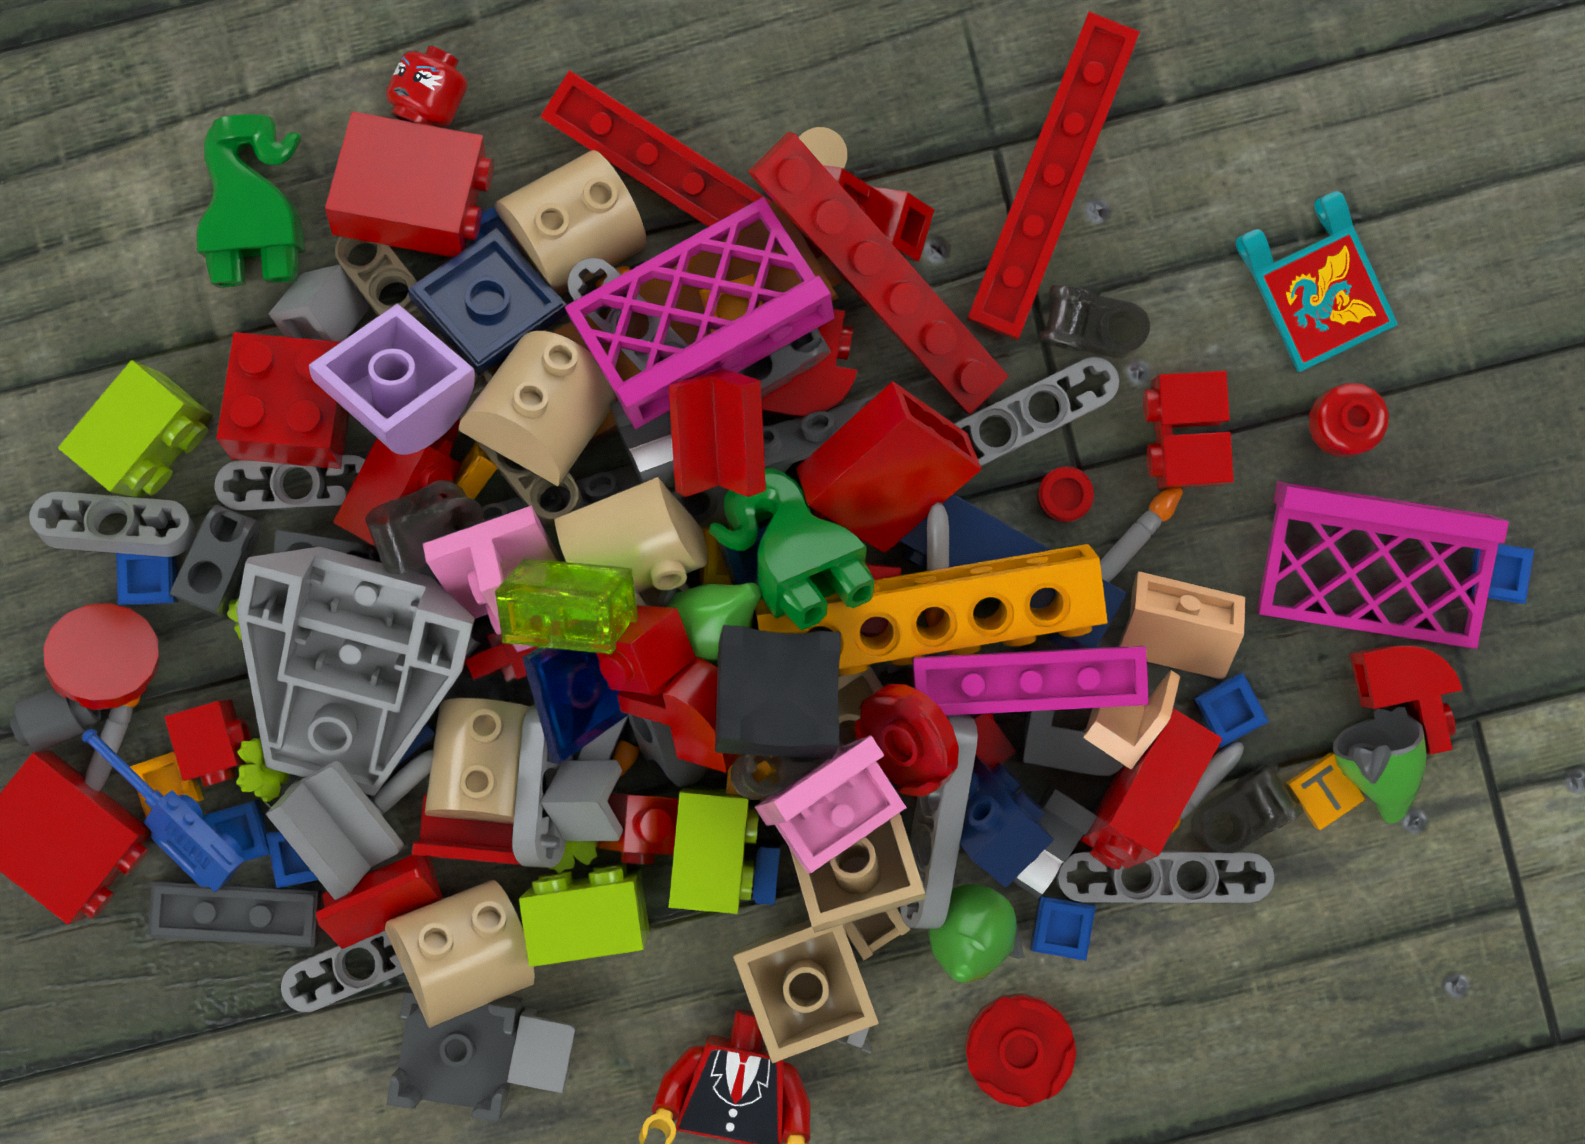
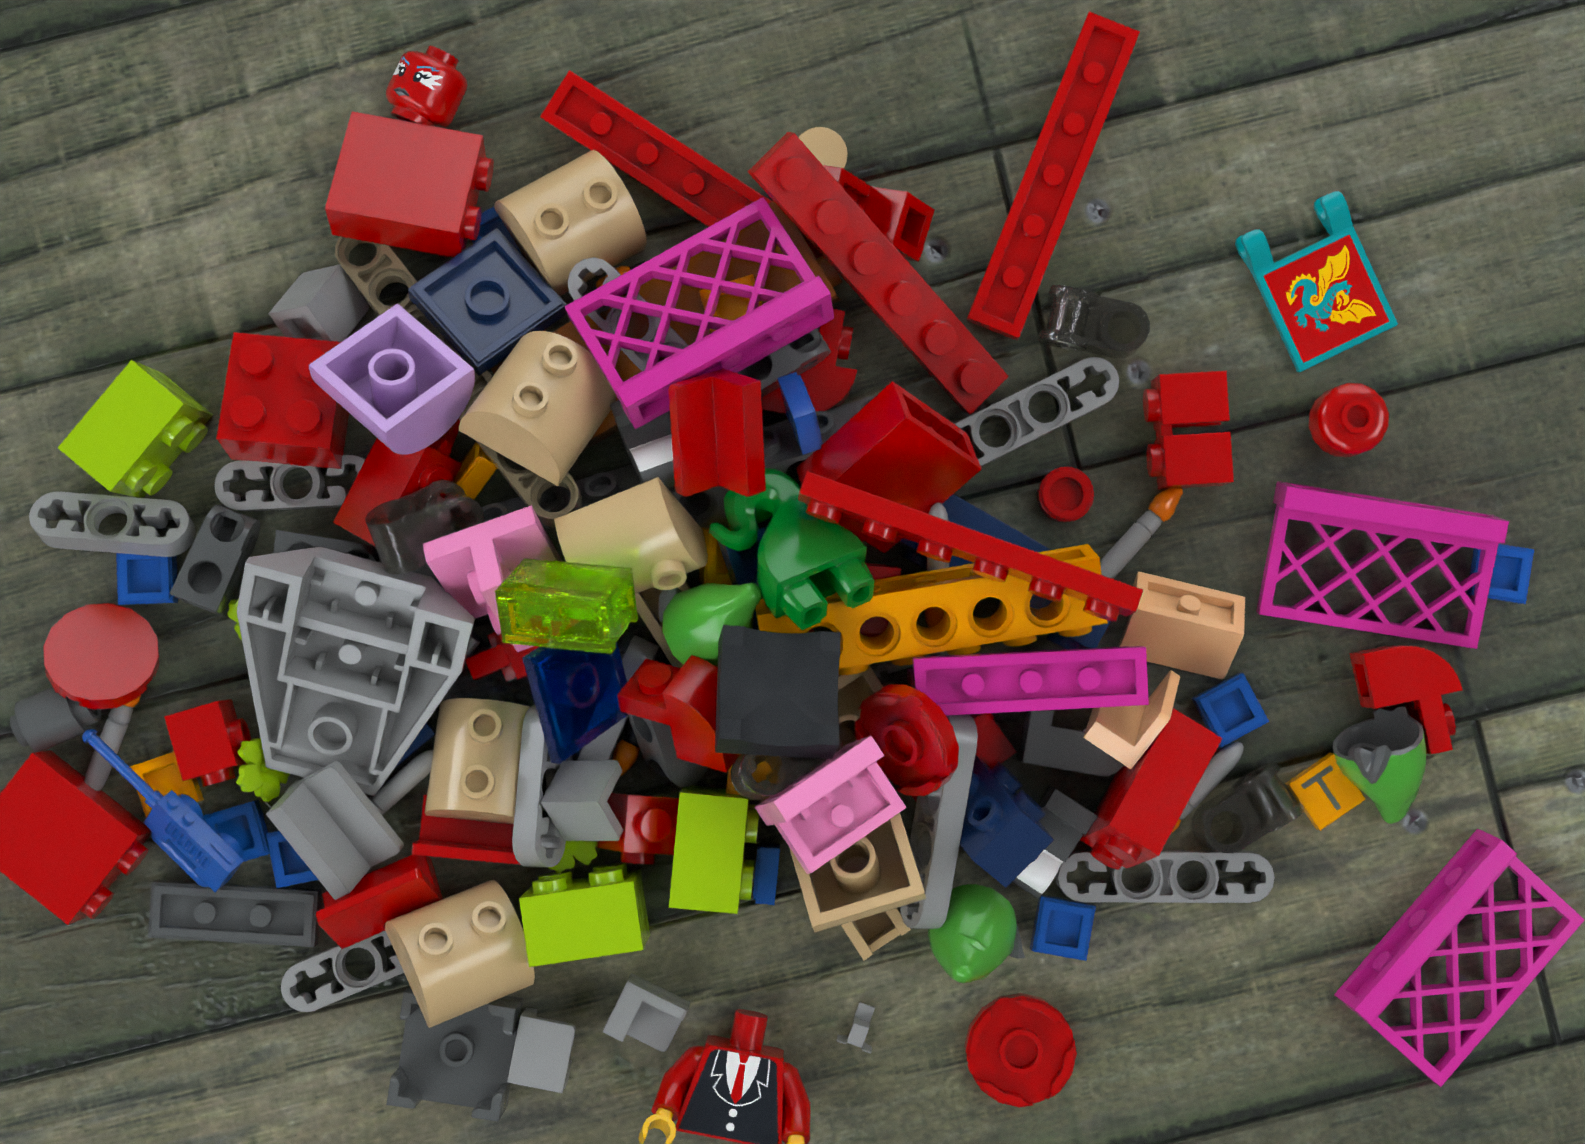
green hips [196,114,306,288] -> none
red brick [591,605,696,694] -> none
tan brick [733,920,879,1063] -> none
none -> light grey panel [603,973,690,1052]
none -> blue tile [777,372,823,455]
none -> red plate [798,471,1143,622]
none -> dark pink fence [1334,828,1584,1087]

